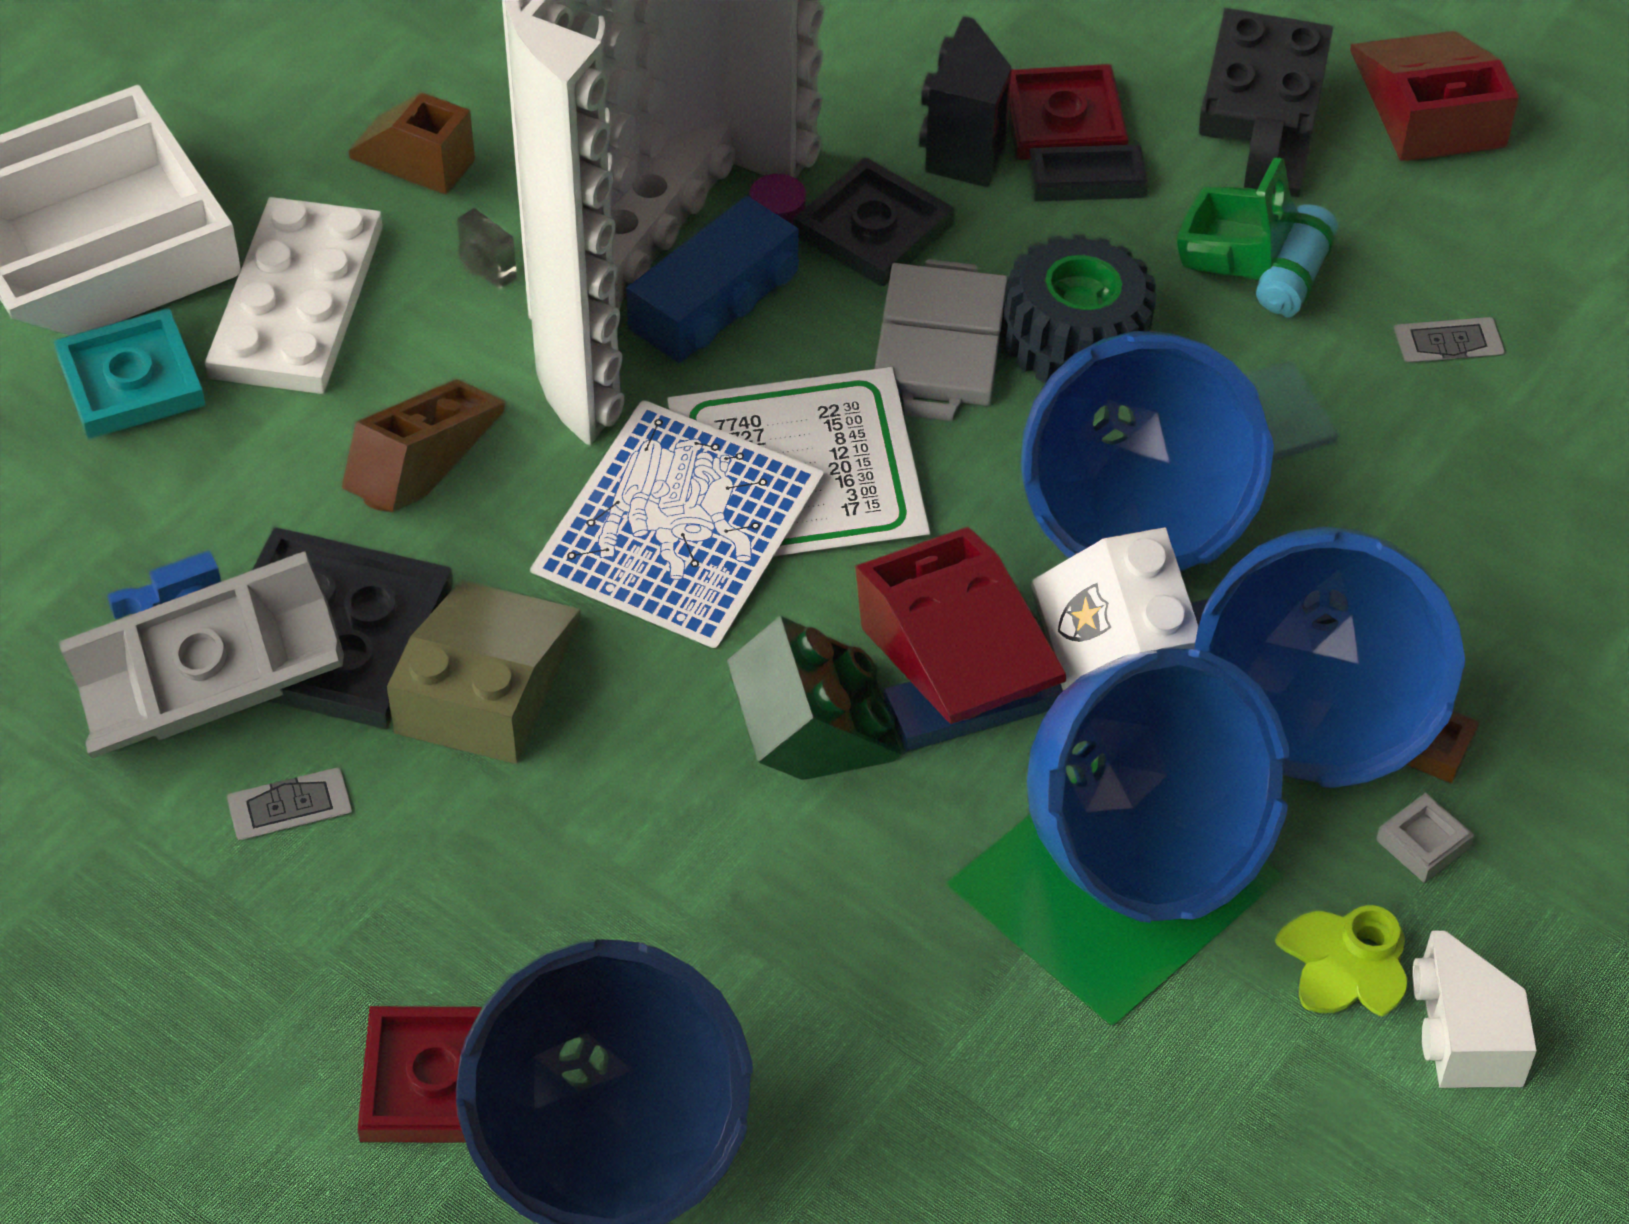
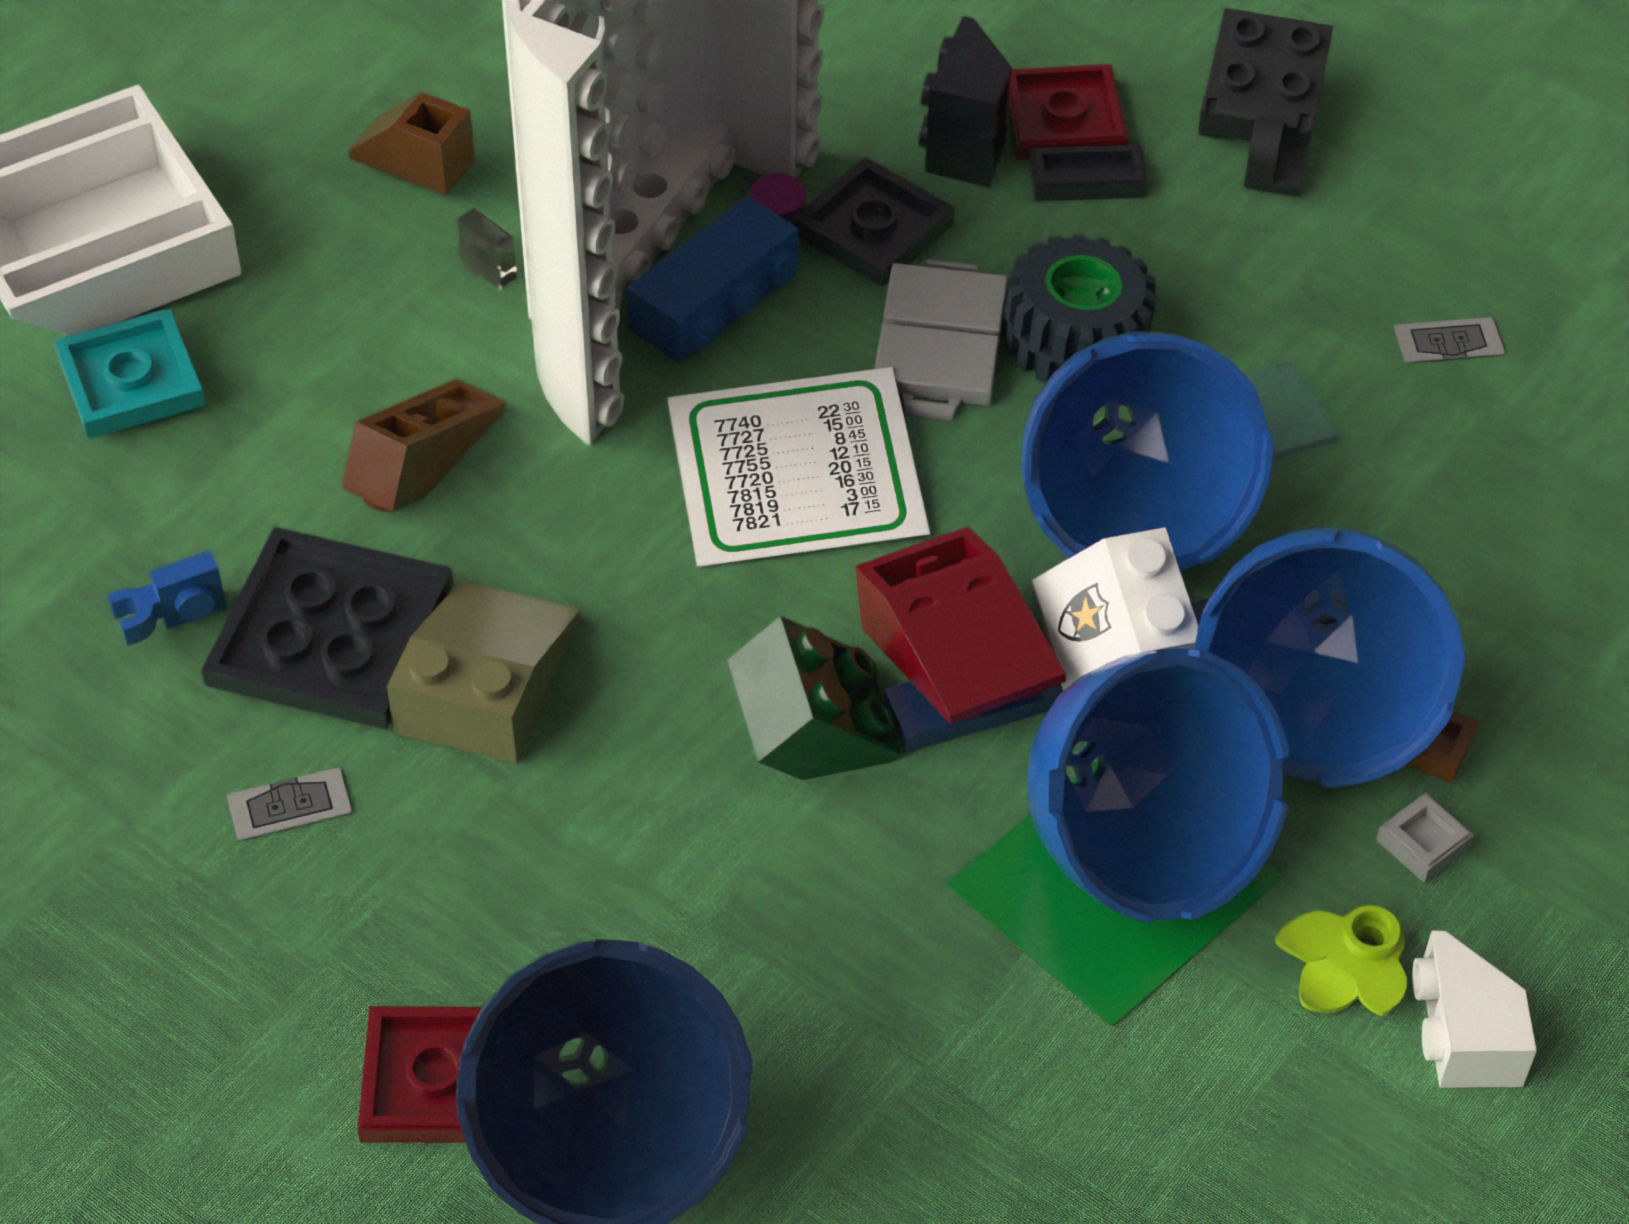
light grey piece [59,551,344,759] -> none
white plate [205,197,383,394] -> none
white sticker [530,400,824,648] -> none
green piece [1176,157,1339,317] -> none
dark red slope [1350,31,1519,161] -> none

